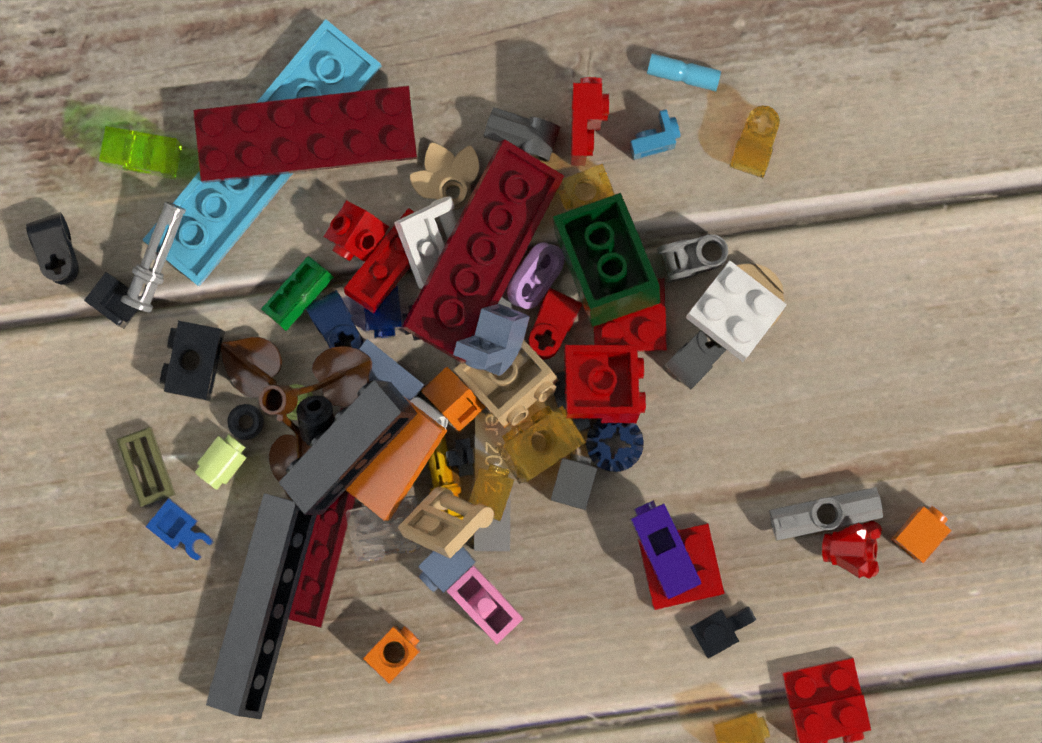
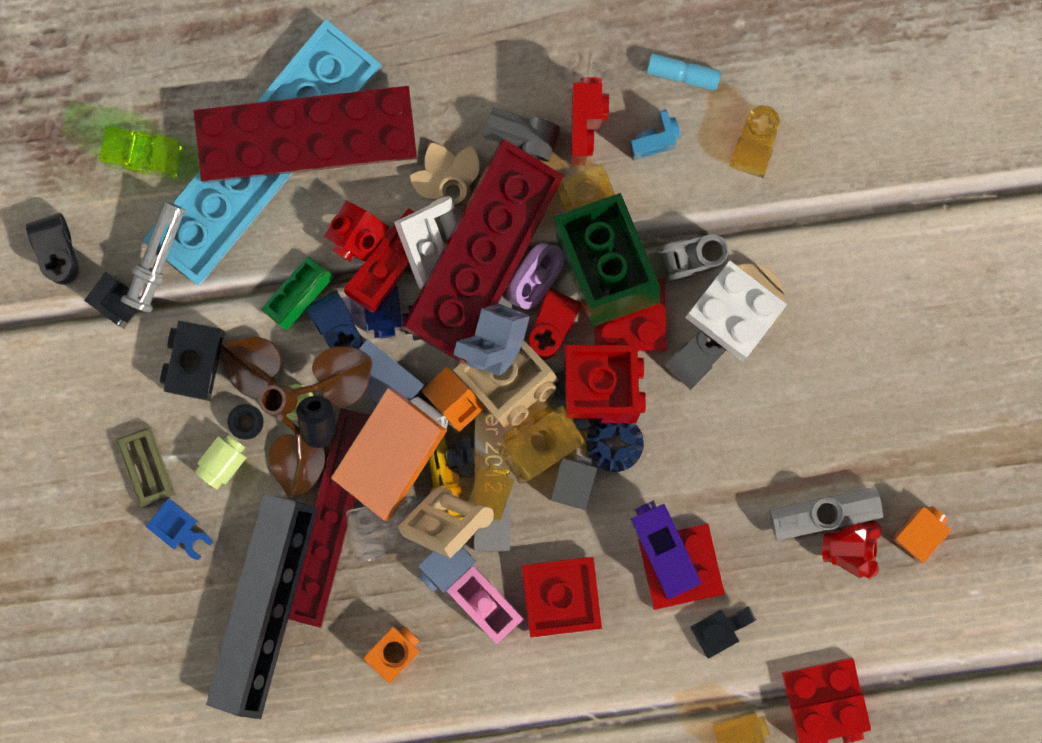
black brick [278,380,418,515] -> none
none -> red plate [521,556,602,638]

